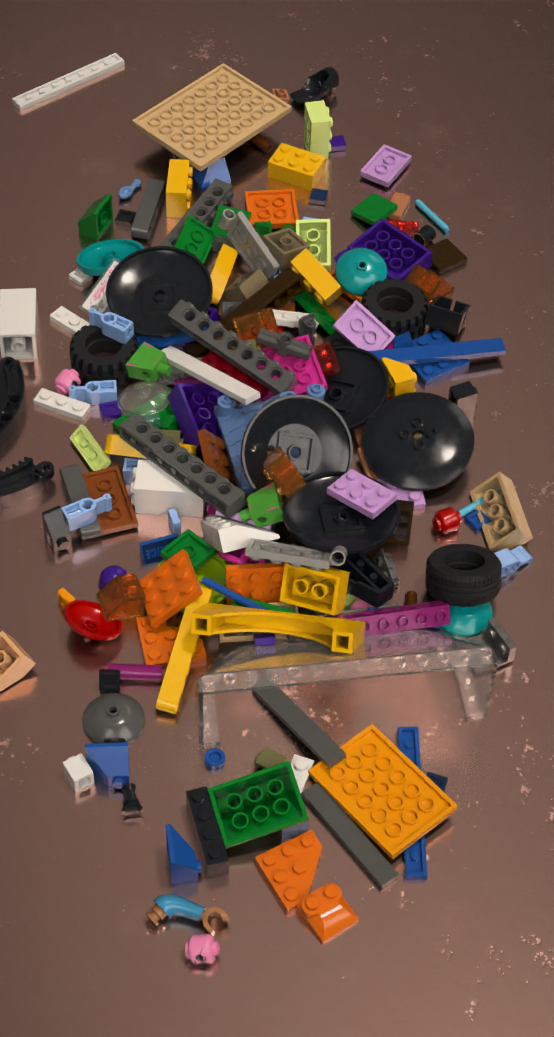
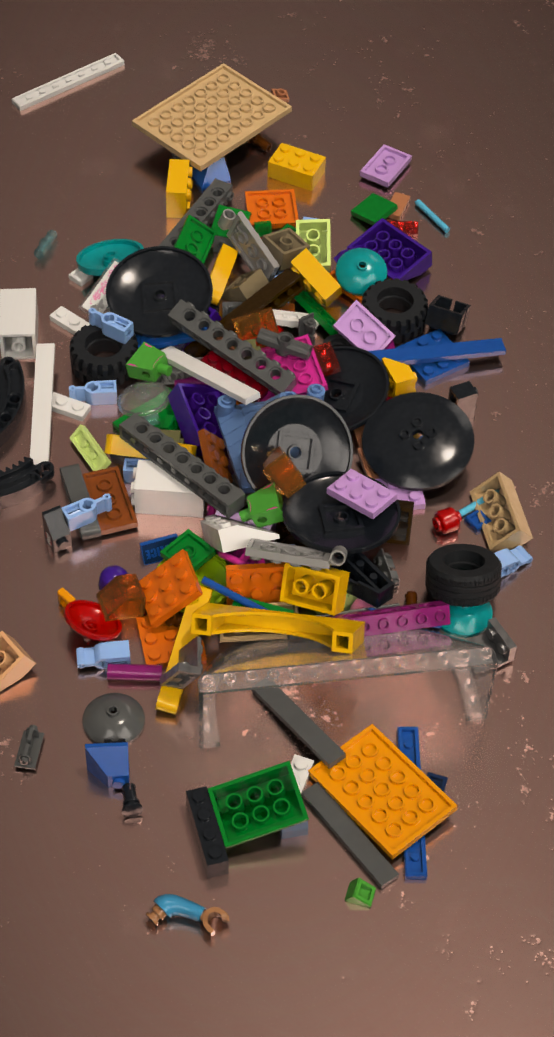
bright pink head [54,369,81,396] -> none
white brick [62,753,94,793] -> none
green slope [78,194,113,240] -> none
dark purple tile [99,401,121,421] -> none
black tile [99,669,120,691] -> none
black tile [115,209,136,227] -> none
medium blue piece [118,179,142,199] -> none
dark grey beam [131,178,166,240] -> none
blue slope [166,824,202,885] -> none
light blue tile [168,508,181,535] -> none
bright pink head [185,934,220,965] -> none
blue tile [204,748,226,770] -> none
dark purple tile [253,633,276,647] -> none
olive brick [254,747,288,772] -> none
orange plate [255,829,322,914] -> none
black hair [290,67,339,105] -> none
orange slope [296,883,359,944] -> none
yellowish green brick [303,100,333,159] -> none
dark blue tile [309,188,328,206] -> none
dark purple tile [329,135,347,152] -> none
blue tile [393,332,413,348] -> none
clear orange slope [406,264,455,302] -> none
black wheel [413,225,436,247] -> none
dark brown tile [427,238,467,275] -> none
none -> dark grey hinge [14,725,45,770]
none -> white tile [30,343,55,465]
none -> clear light blue pin [34,230,57,259]
none -> light blue piece [76,640,131,669]
none -> flat silver bracket [160,636,203,689]
none -> bright green slope [345,877,376,908]

